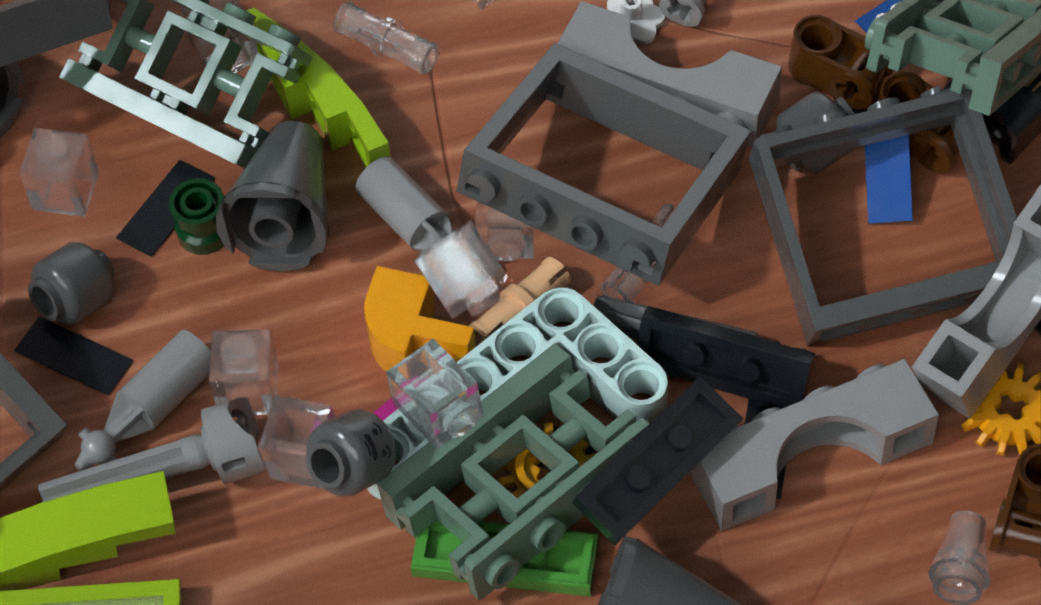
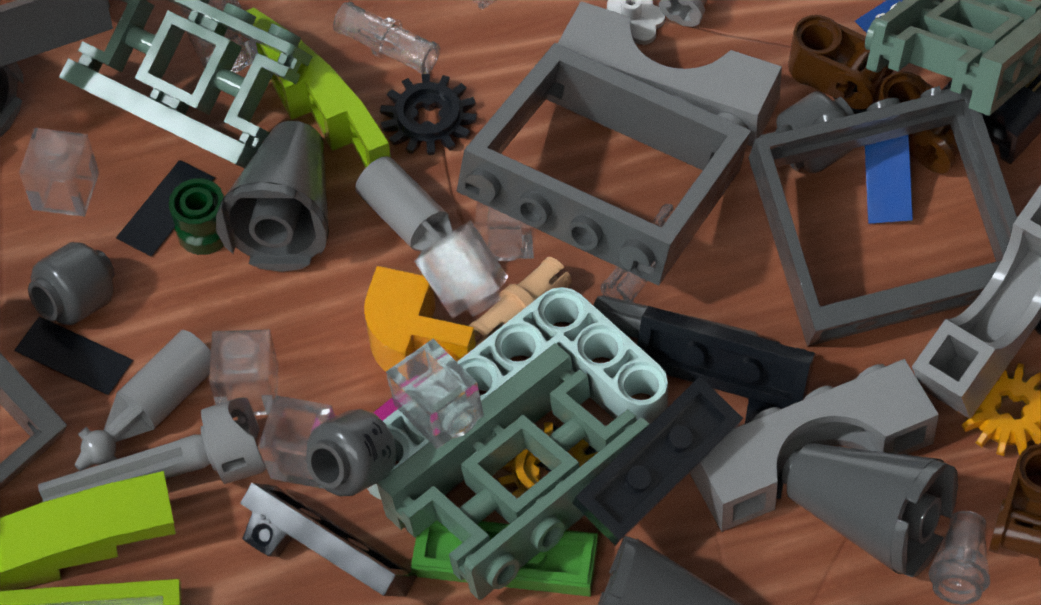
none -> hinge [240,483,417,597]
none -> black gear [380,74,477,155]
none -> dark grey cone [782,443,958,577]

